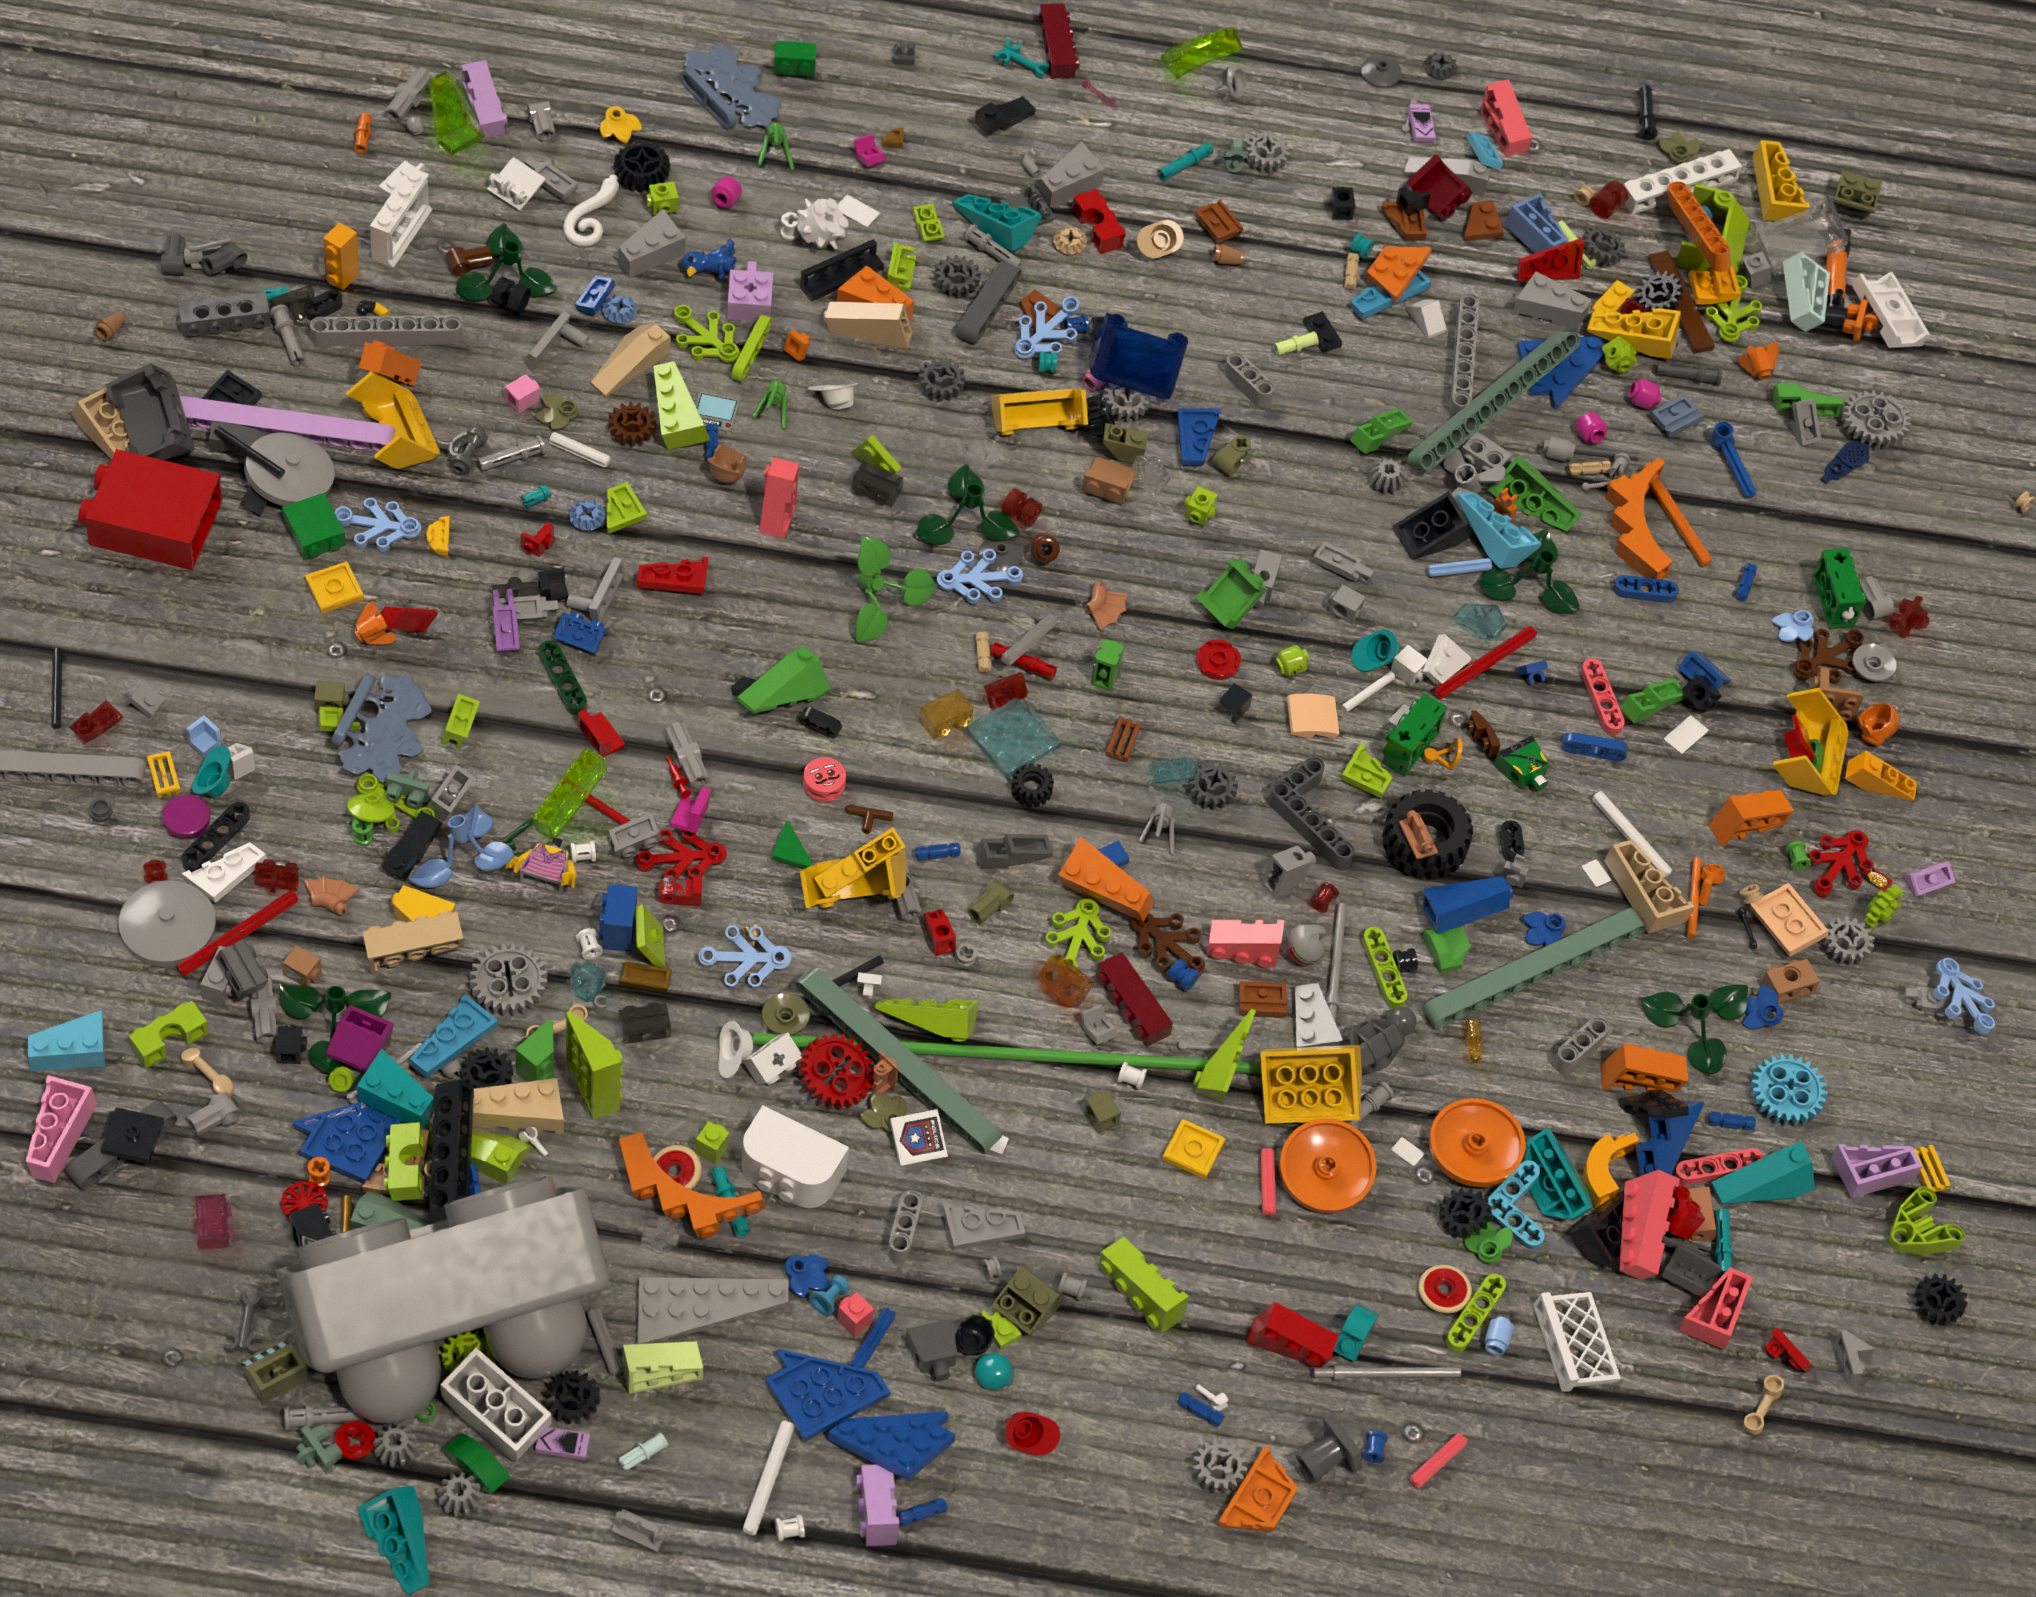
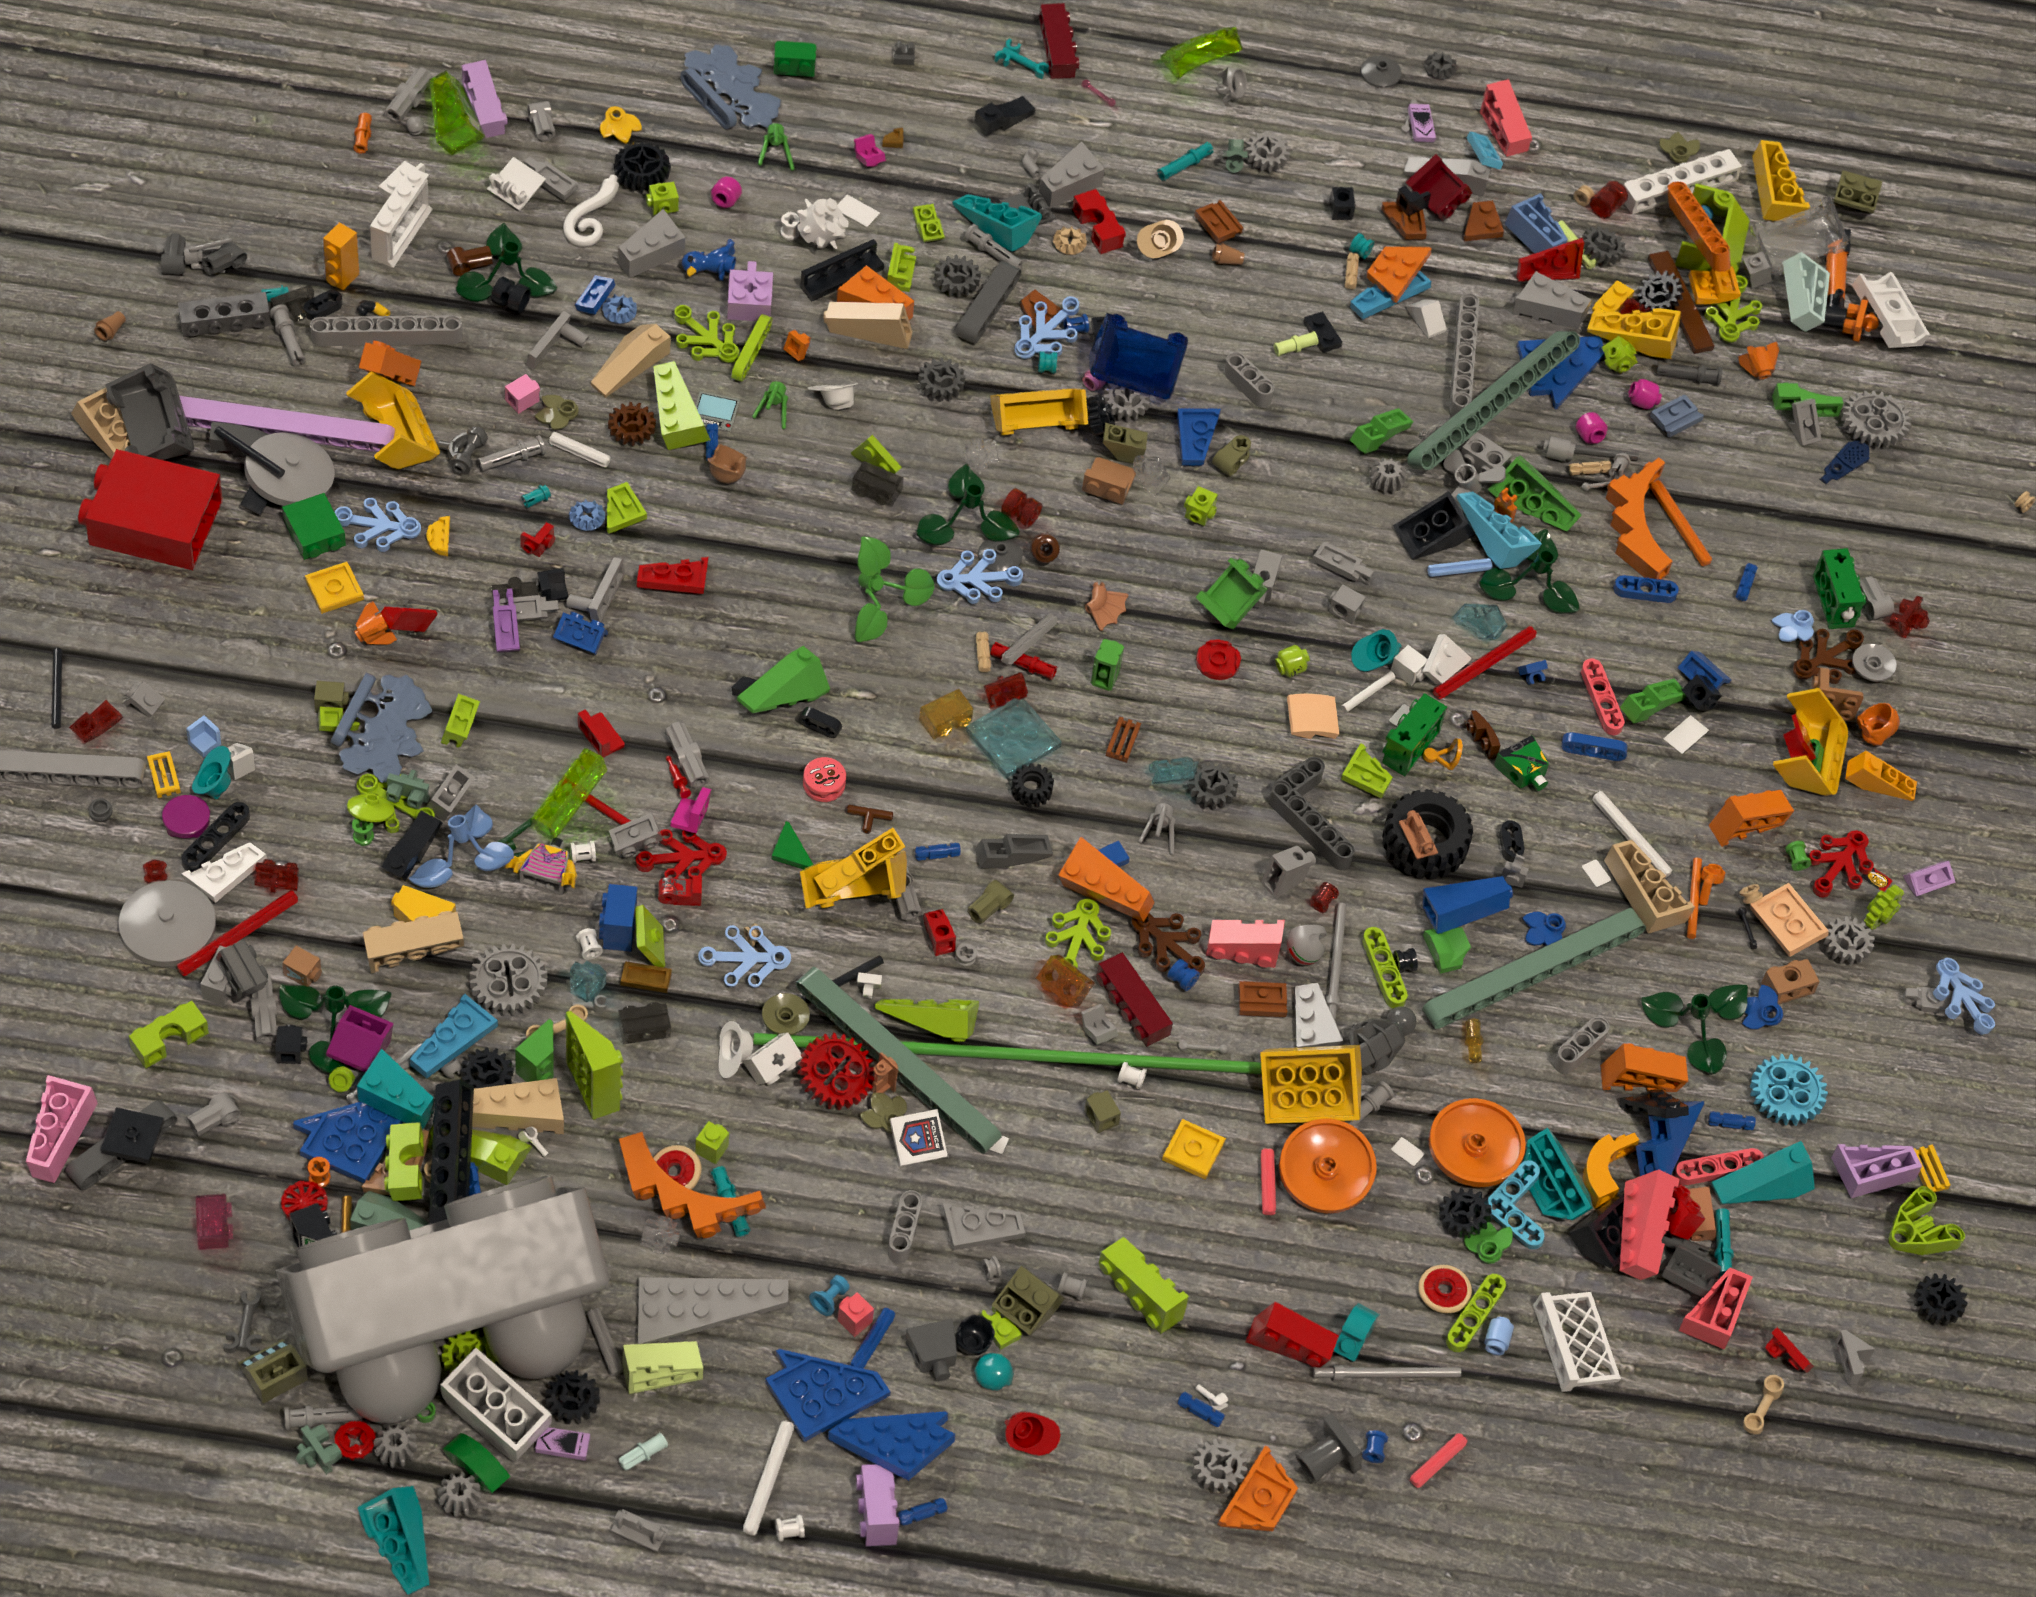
medium azure wedge [28,1010,105,1072] -> none
tan bar [181,1048,233,1097] -> none
black wing [201,370,263,406] -> none
nougat arm [303,876,360,915] -> none
dark green beam [539,640,587,716] -> none
white brick [742,1105,849,1208] -> none
coral wedge [759,458,800,538] -> none
blue plate [785,1254,829,1298] -> none
lime wedge [1193,1009,1256,1103] -> none
black panel [1219,683,1253,724] -> none
black pin [1639,85,1658,140] -> none
blue axle [1710,421,1757,499] -> none

